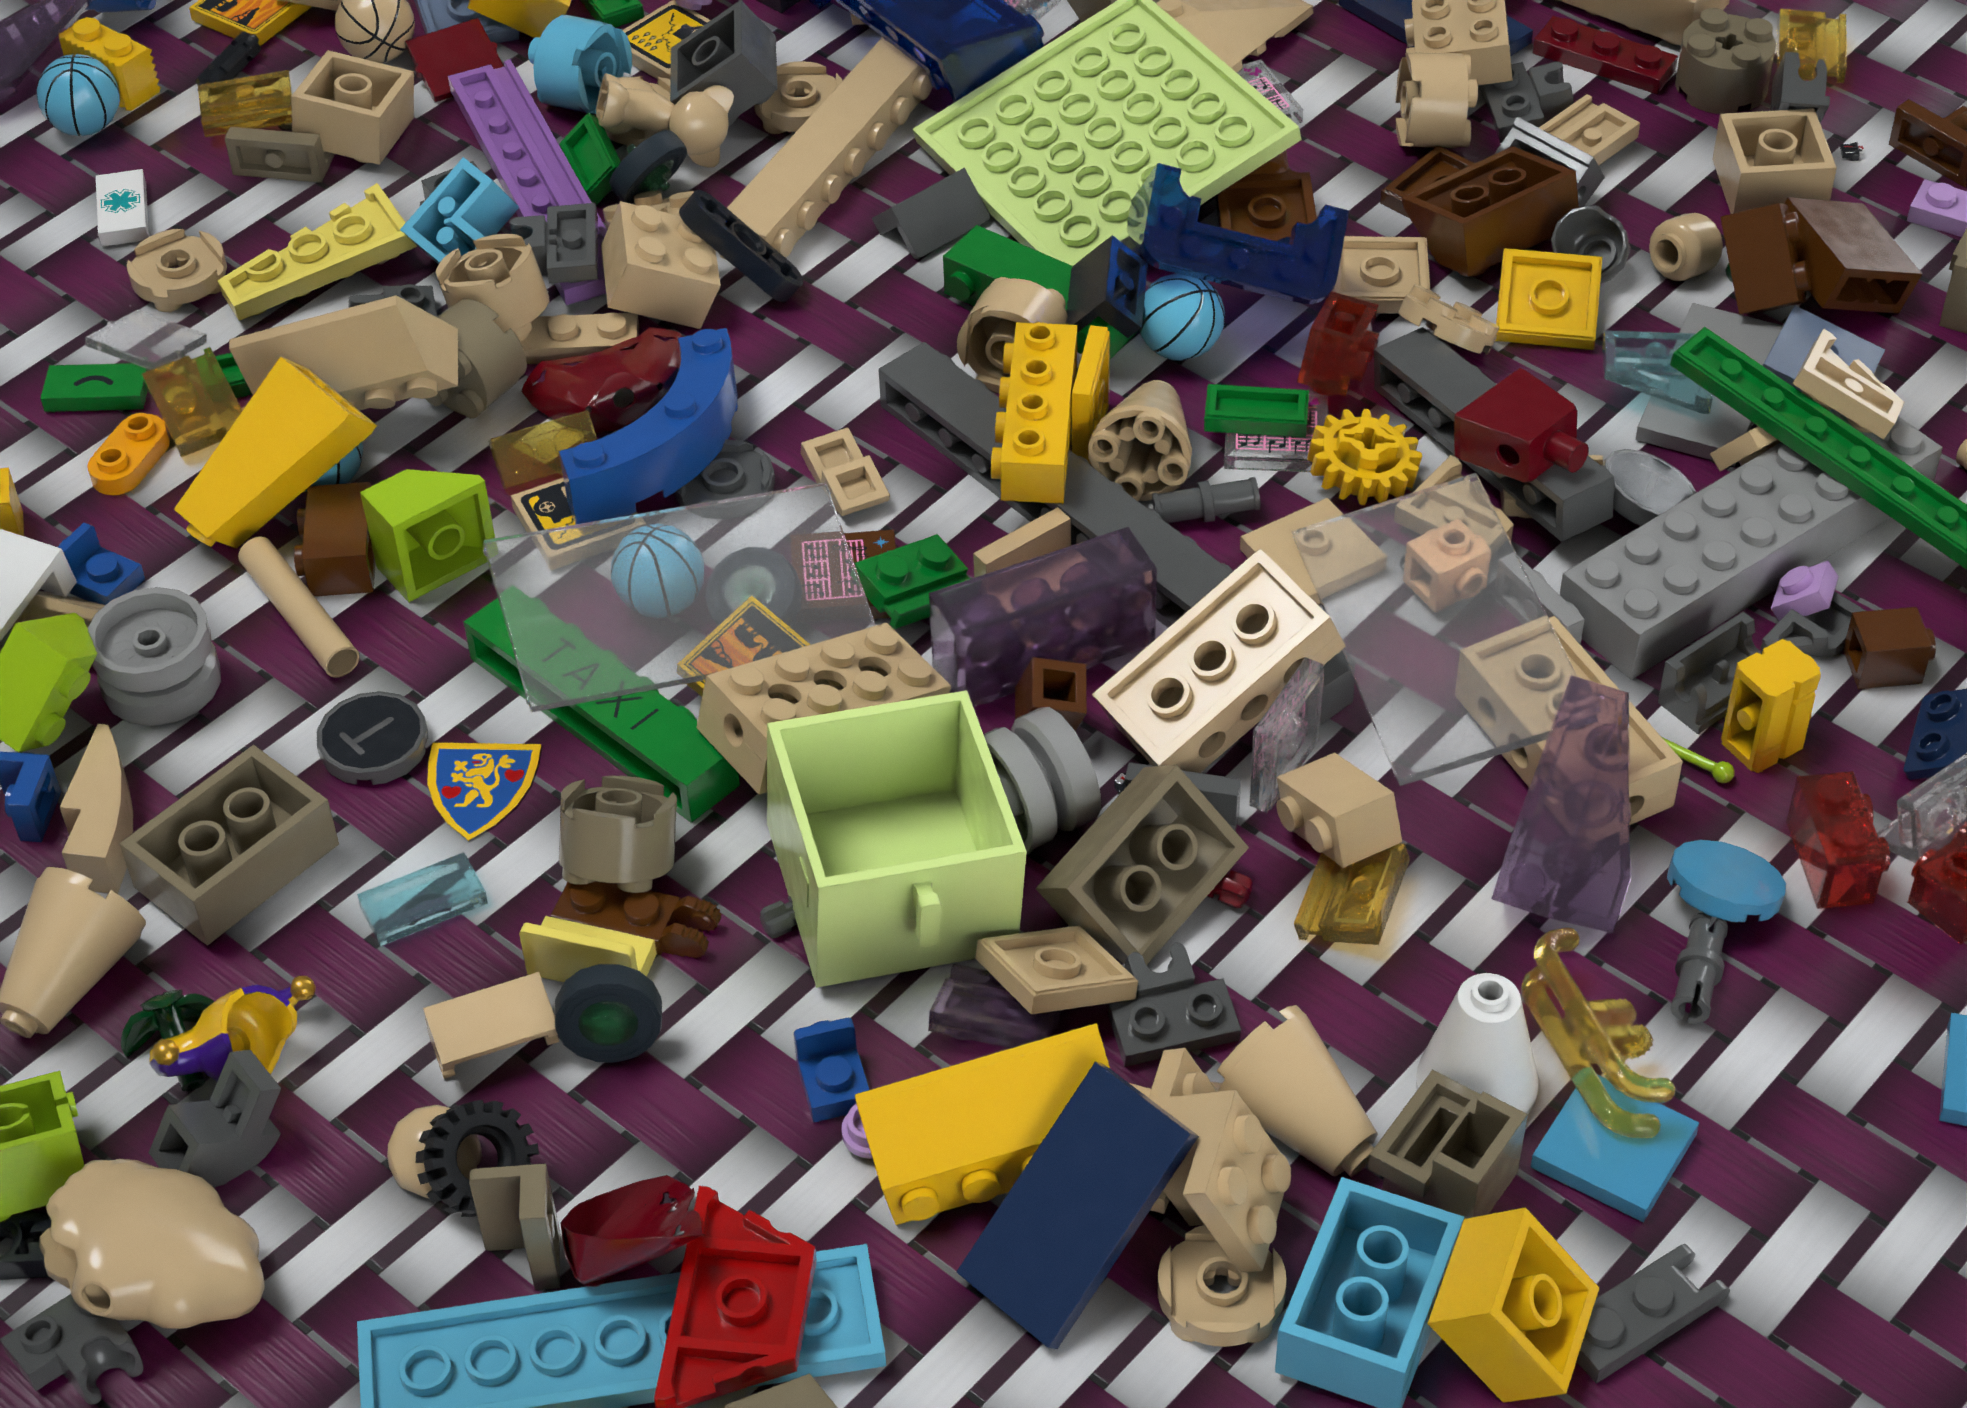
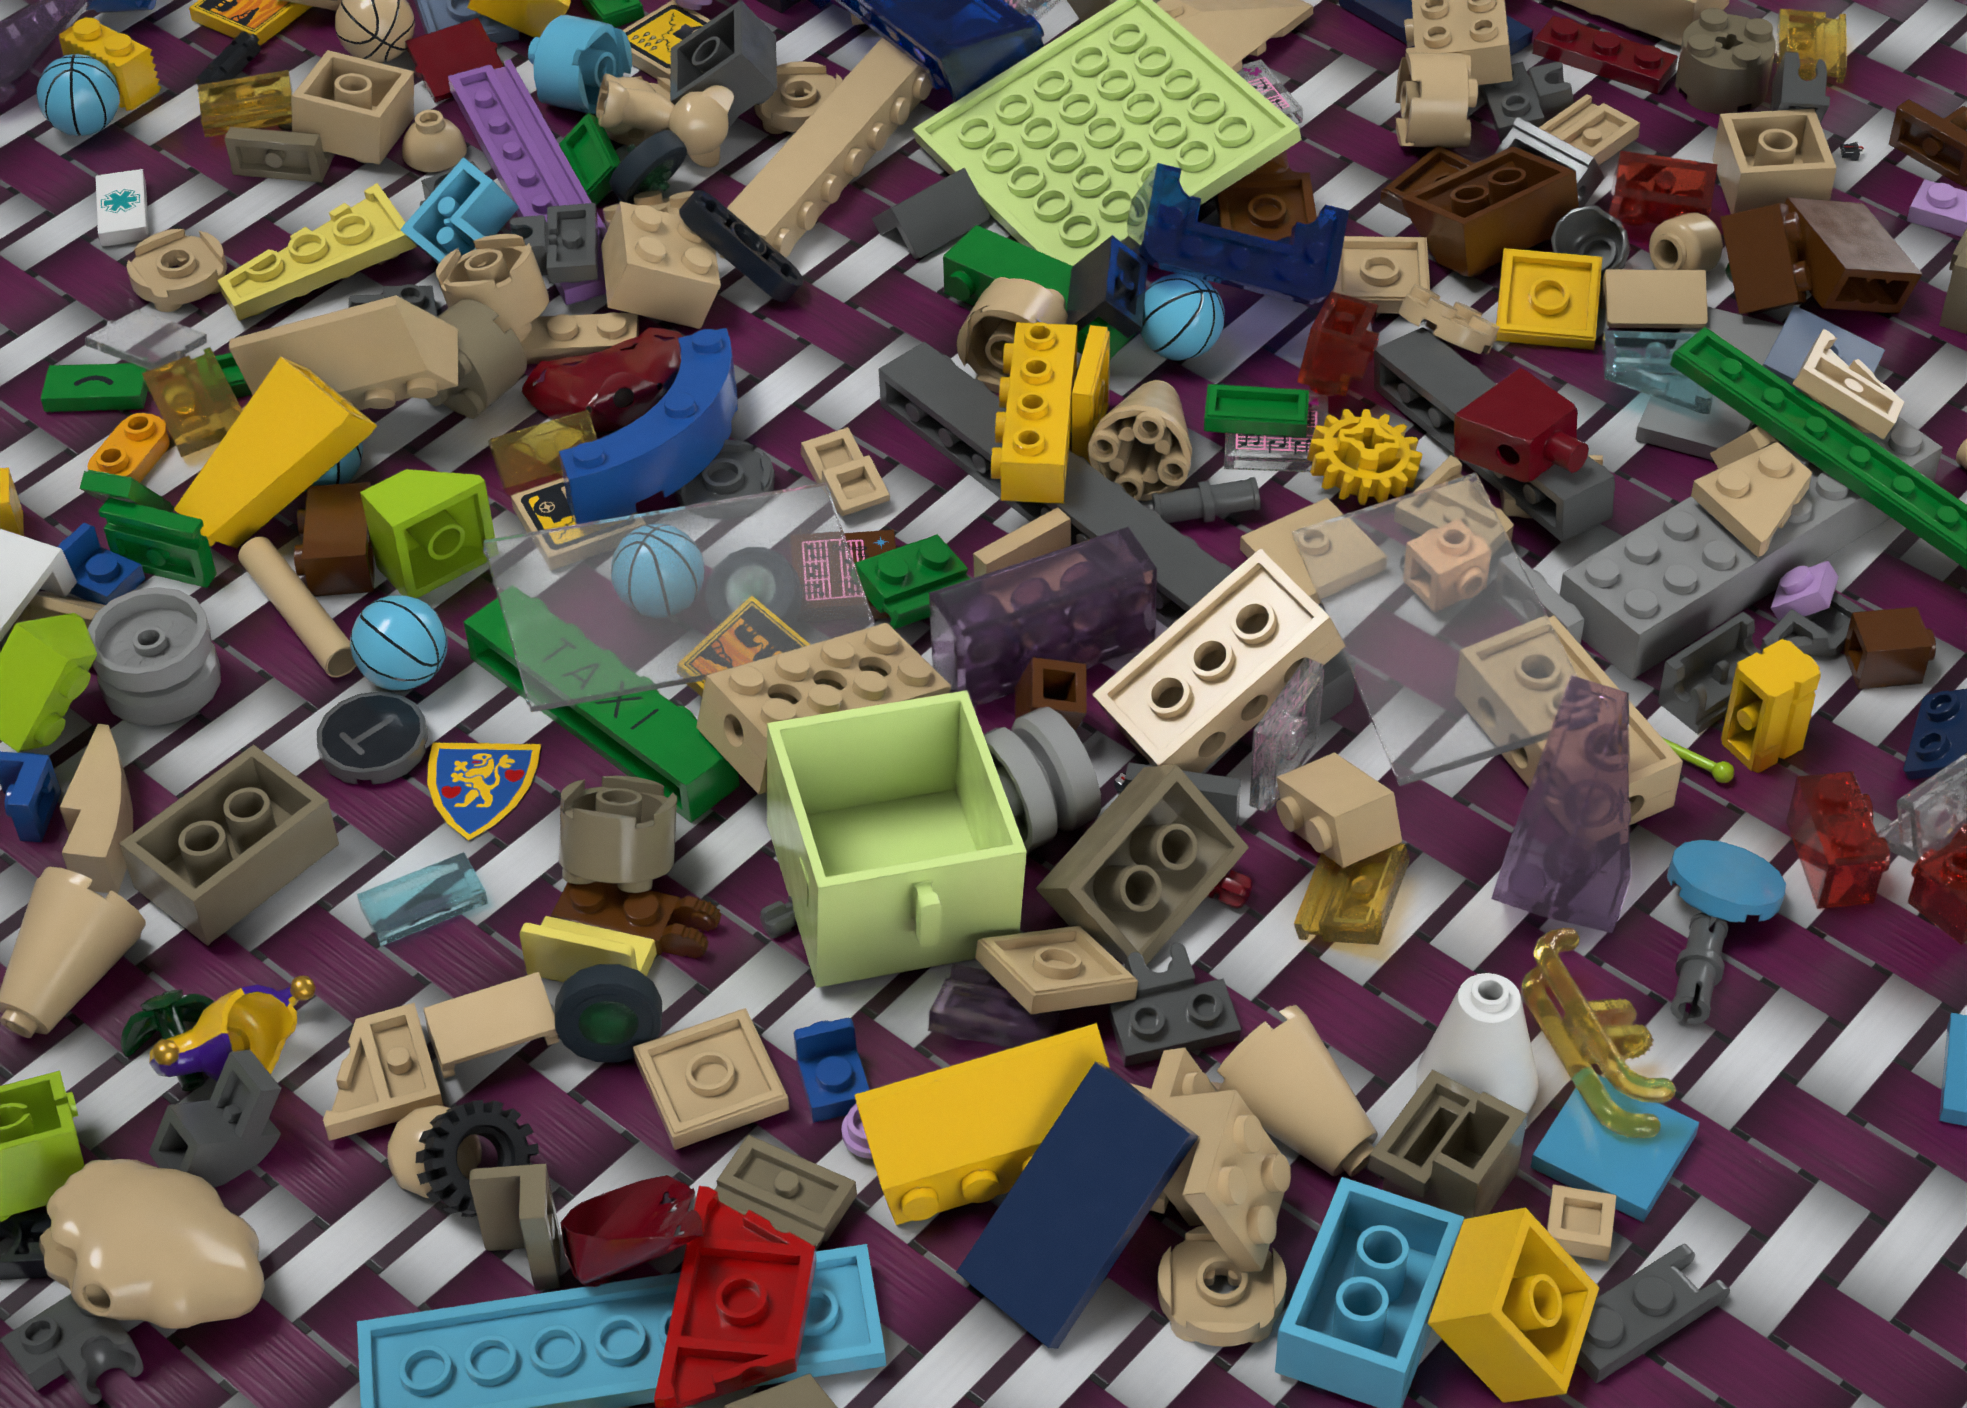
tile [1602,449,1697,526] -> none
none -> green tile [79,470,174,512]
none -> green plate [98,497,217,588]
none -> tan wing [323,1003,443,1141]
none -> medium azure piece [350,595,448,691]
none -> tan brick [402,110,467,172]
none -> tan plate [633,1008,789,1150]
none -> dark tan plate [714,1135,857,1251]
none -> tan plate [1547,1185,1616,1261]
none -> tan panel [1599,269,1708,328]
none -> clear red brick [1608,151,1718,226]
none -> tan wing [1691,442,1812,557]

